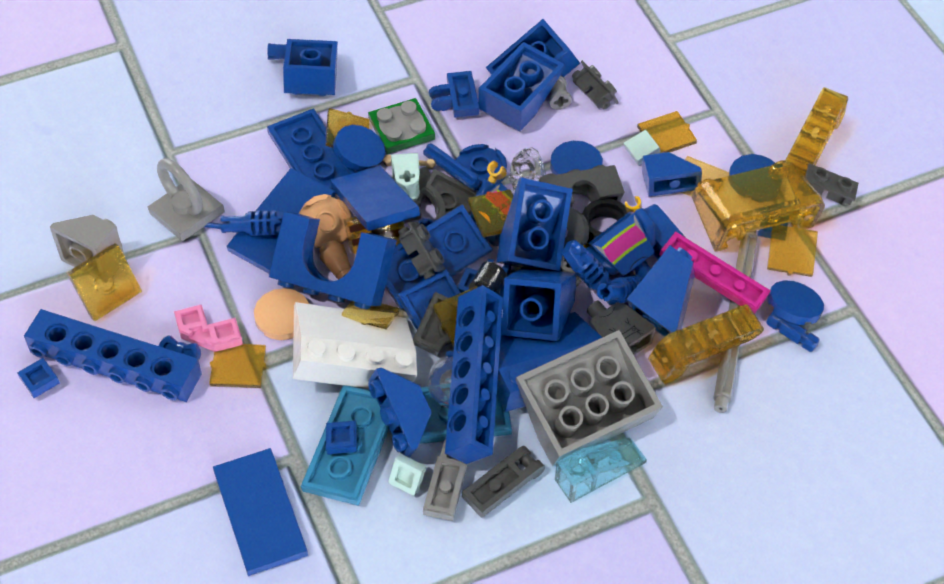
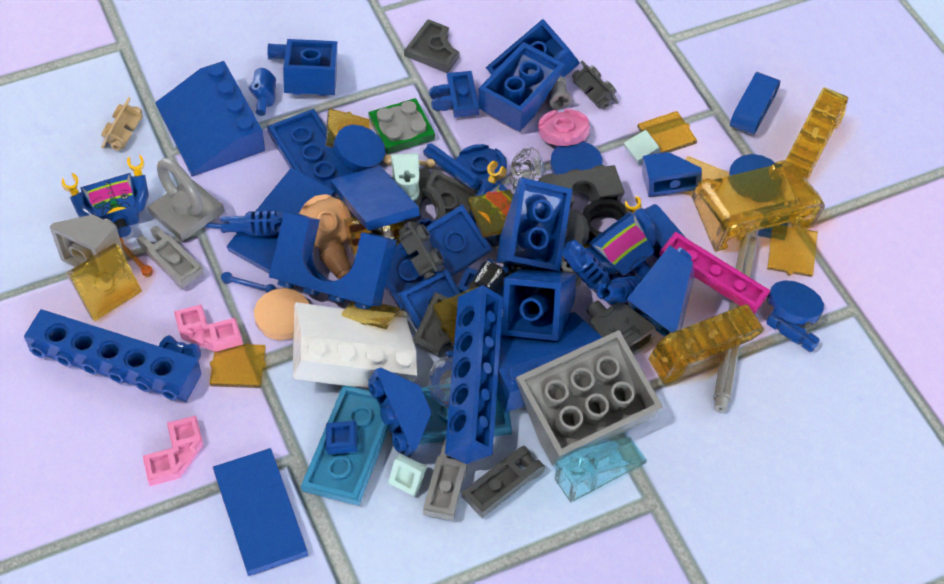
blue plate [17,358,60,398] -> none
dark grey hinge [800,163,859,206] -> none
none -> torso [61,155,149,238]
none -> tan hinge [101,97,143,151]
none -> clear orange hinge [119,237,153,277]
none -> light grey hinge [136,226,204,289]
none -> bright pink tile [143,415,203,486]
none -> blue slope [155,61,265,177]
none -> blue hinge [221,272,276,293]
none -> blue piece [248,68,276,116]
none -> dark grey tile [404,19,460,73]
none -> bright pink tile [538,109,590,146]
none -> blue beam [730,72,781,135]

